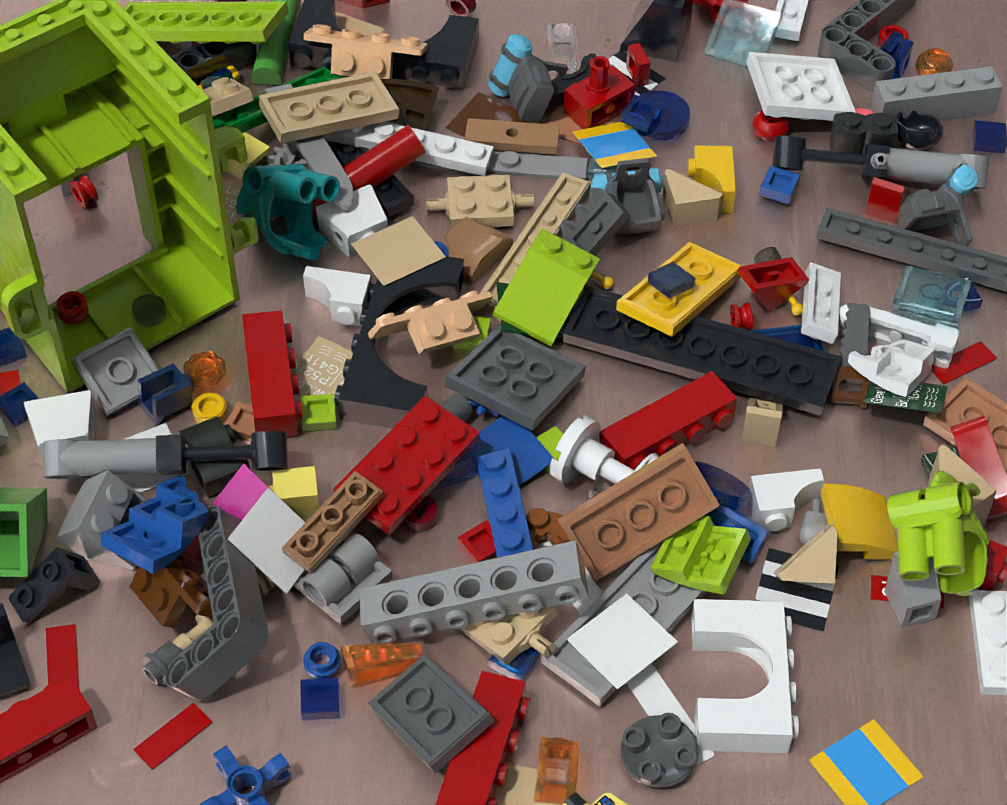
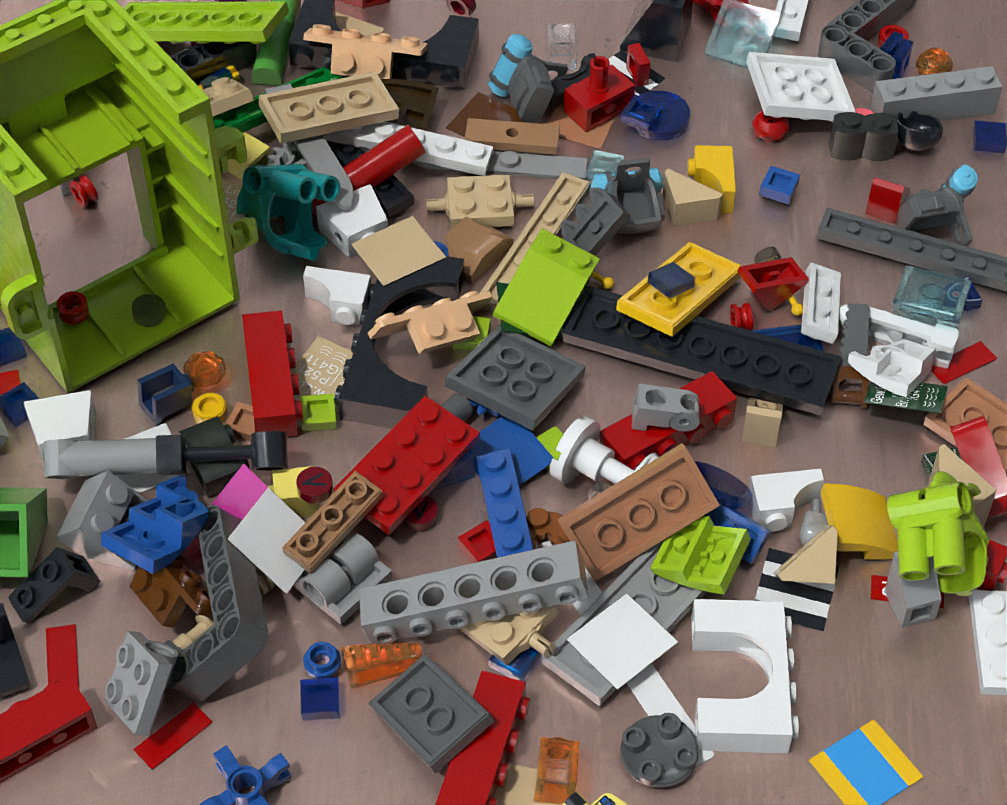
light grey tile [71,327,159,418] -> none
sticker [572,121,657,168] -> none
piece [772,135,990,189] -> none
none -> light grey plate [104,631,178,736]
none -> dark red tile [296,467,333,503]
none -> light grey leg [632,383,700,431]

